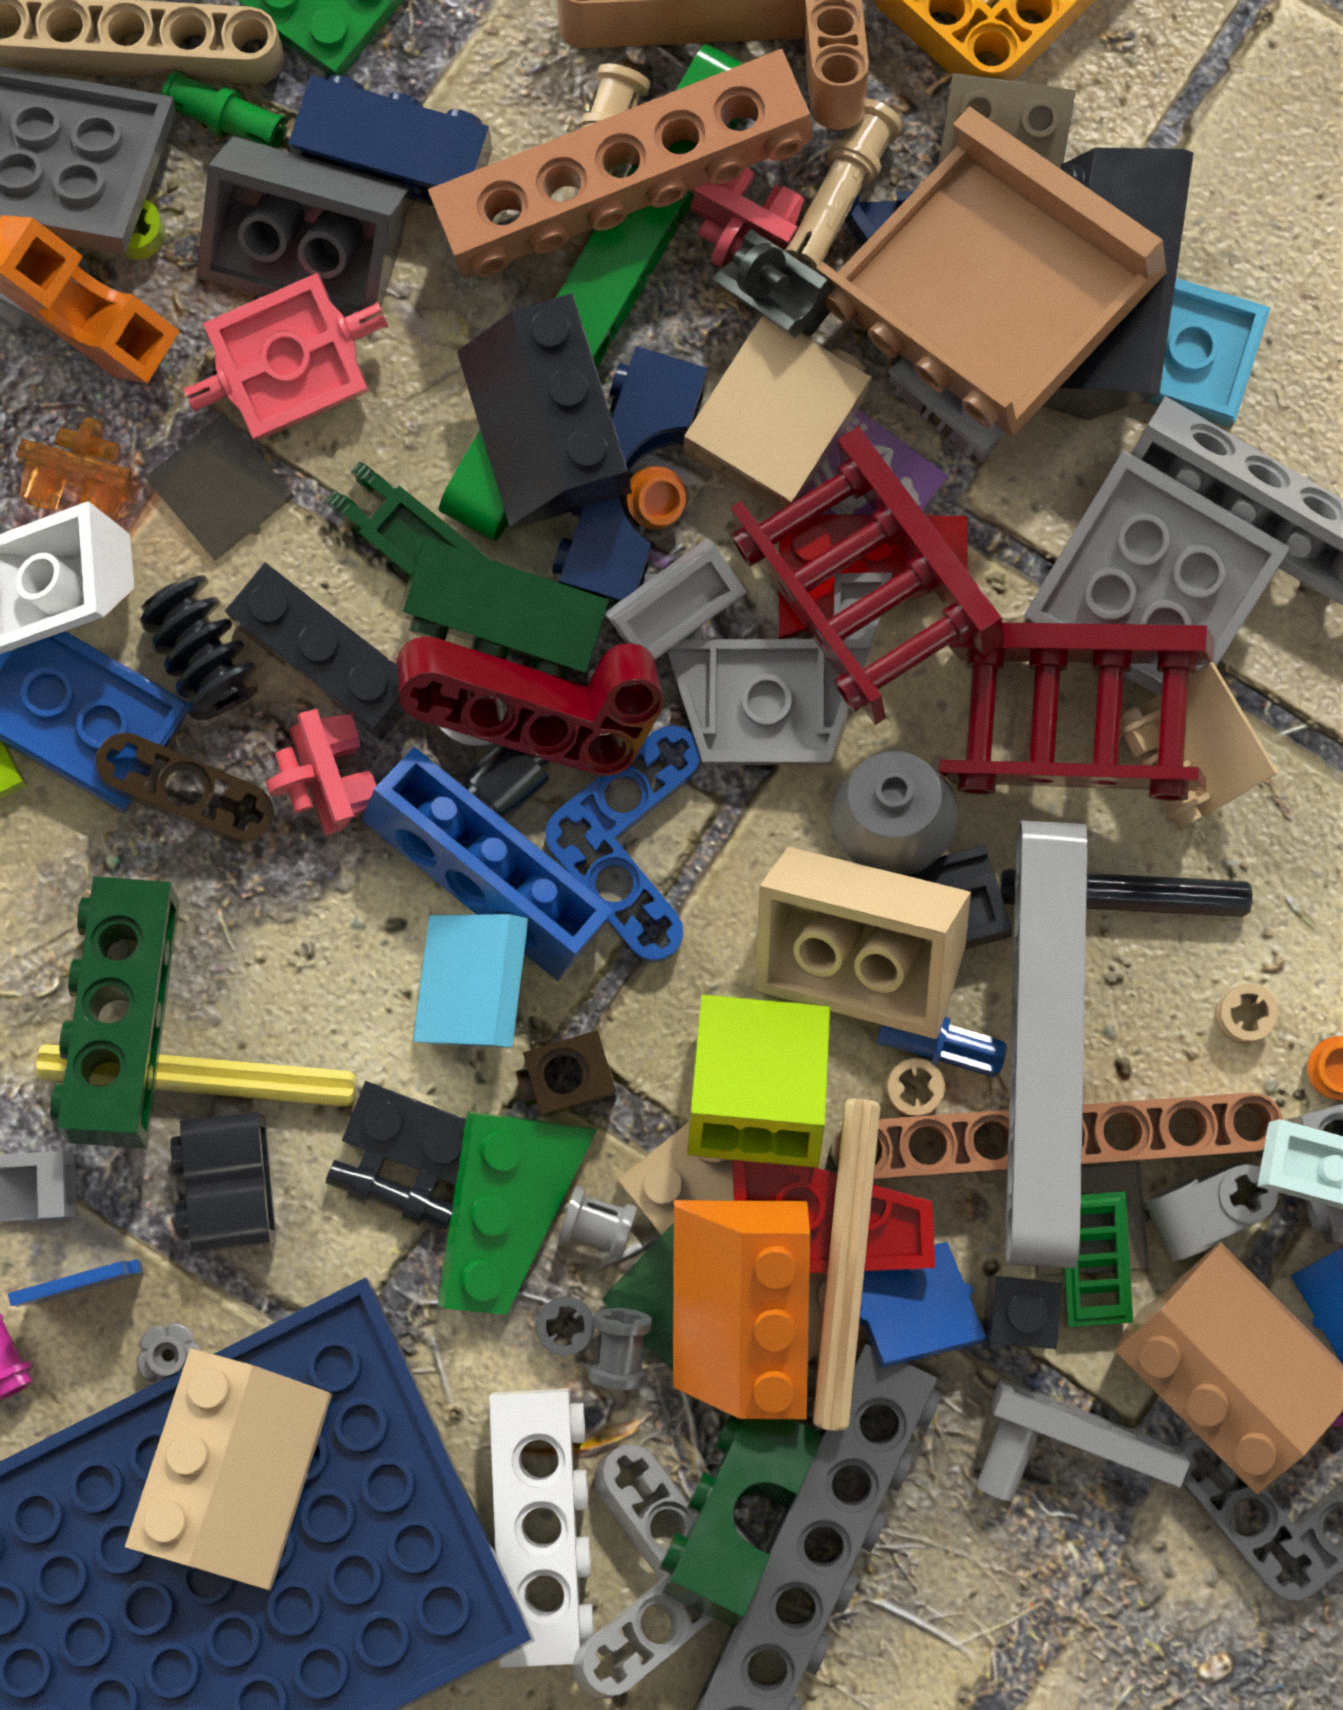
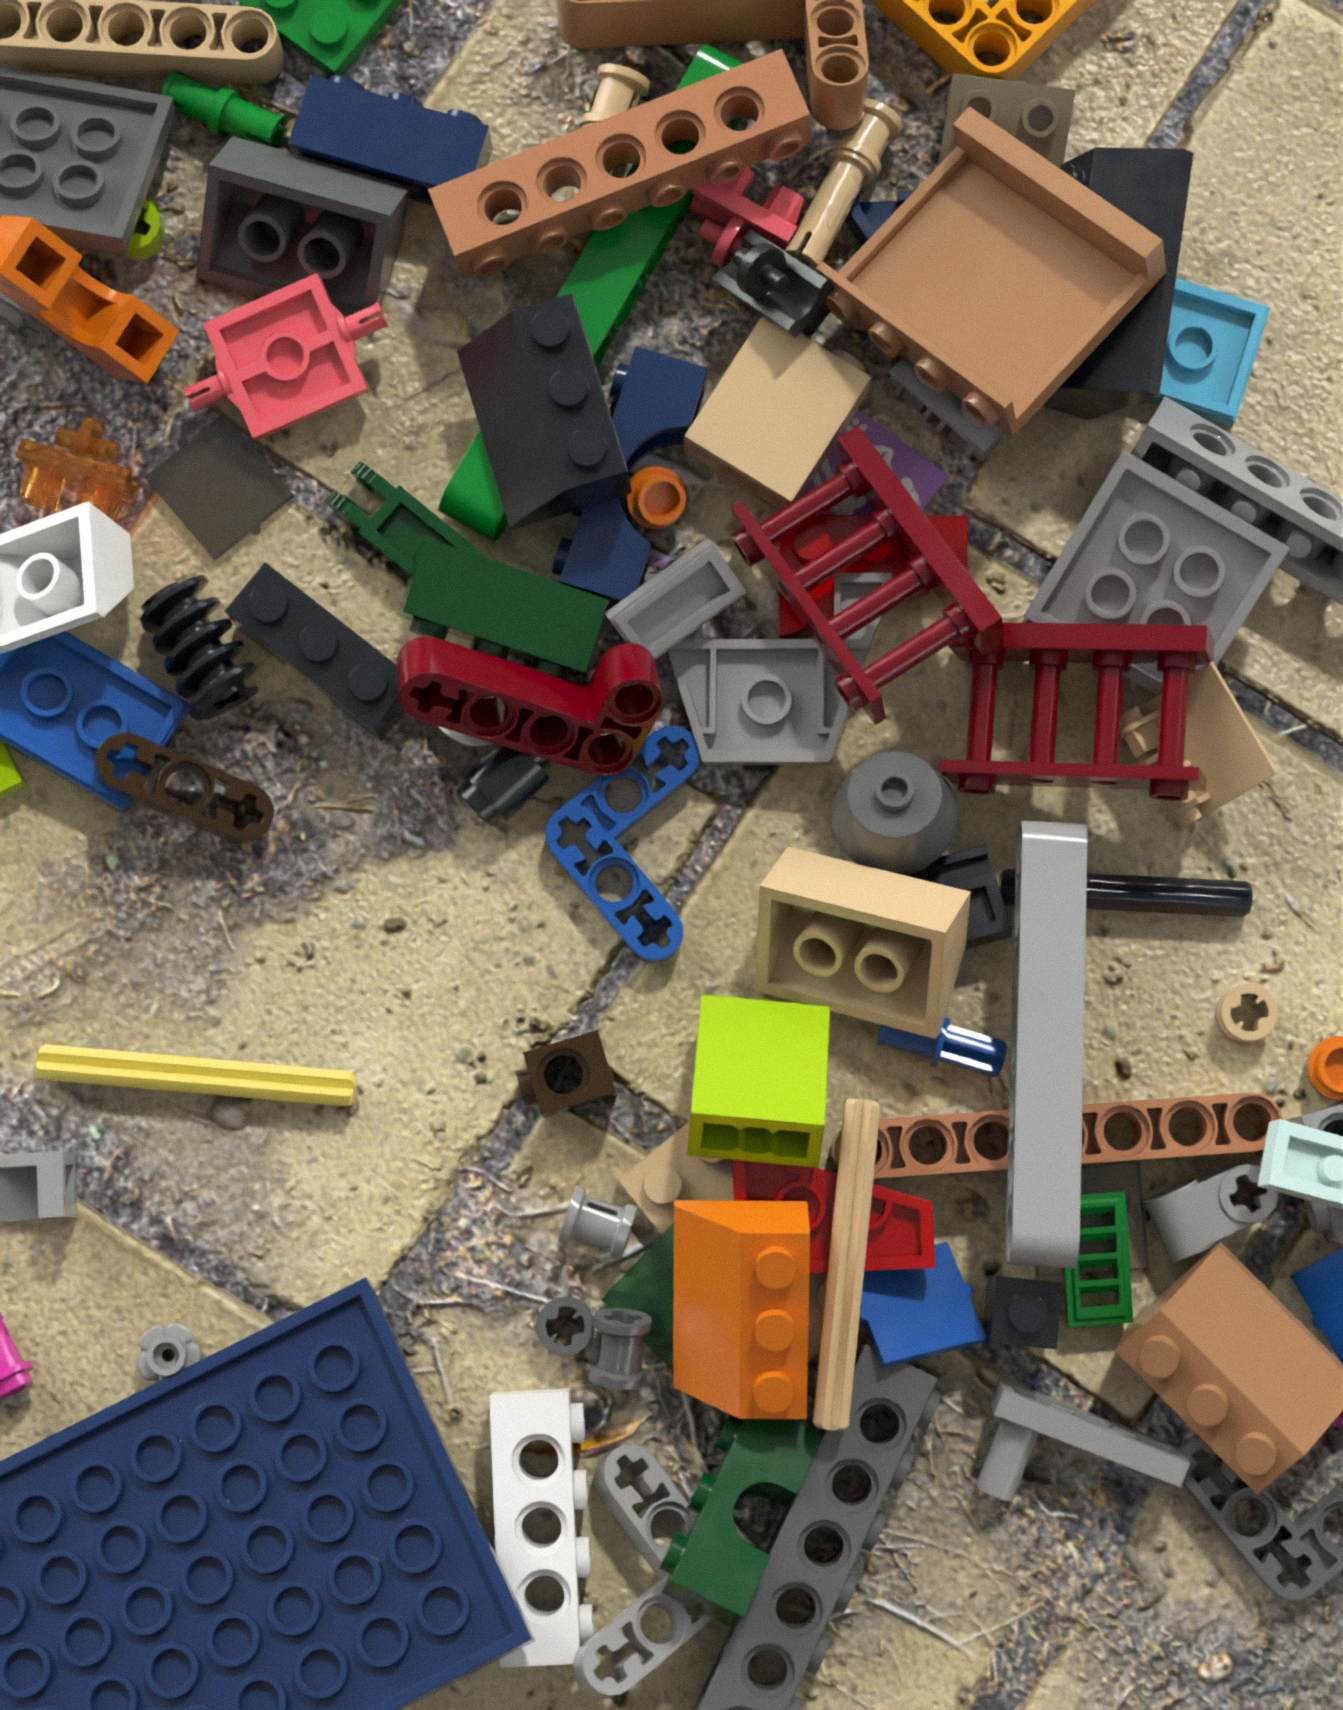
blue piece [8,1259,144,1307] -> none
dark green brick [50,876,180,1149] -> none
tan slope [125,1348,332,1591] -> none
black brick [170,1112,276,1253] -> none
coral hips [265,708,376,836] -> none
black plate [325,1081,466,1230] -> none
blue brick [361,747,614,981] -> none
medium azure tile [413,914,528,1048] -> none
green wing [438,1111,597,1315] -> none
tan bush [885,1058,945,1117] -> none

